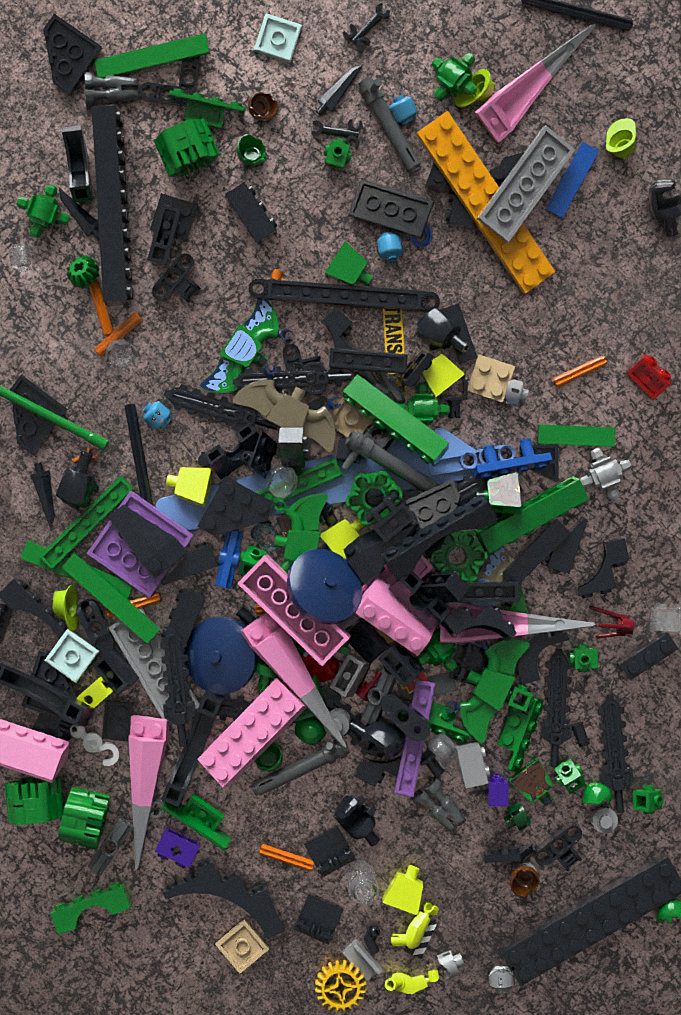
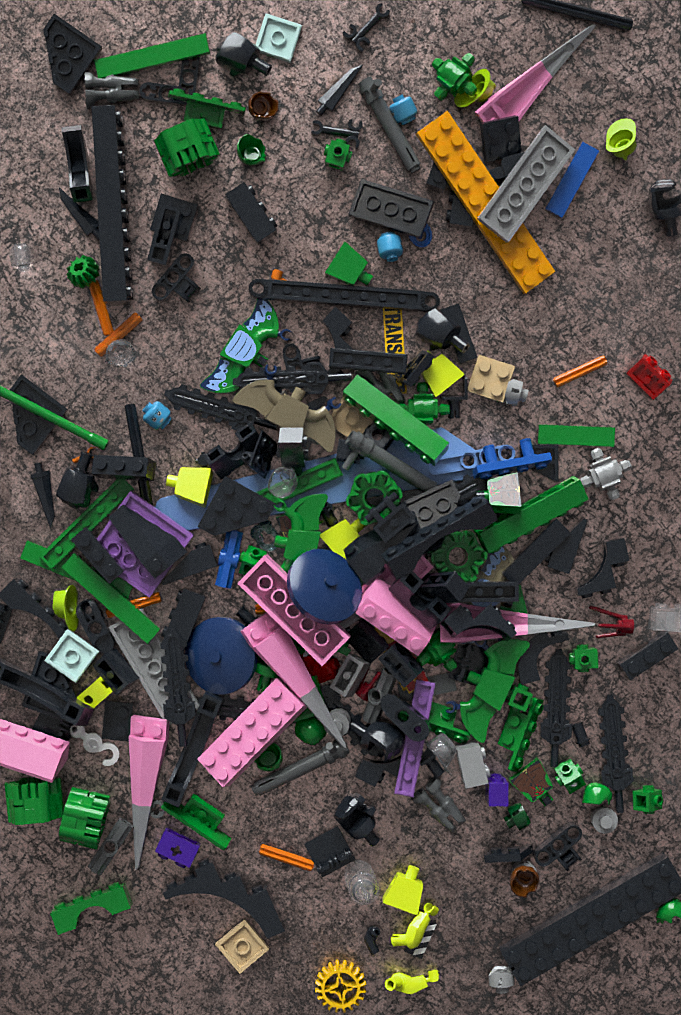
green piece [16,184,70,238] -> none
black hinge [294,894,344,945] -> none
light grey panel [342,938,382,981] -> none
light grey piece [437,950,465,980] -> none
none -> black brick [71,527,126,584]
none -> black brick [91,455,156,481]
none -> black piece [215,32,272,77]
none -> black plate [480,115,522,162]

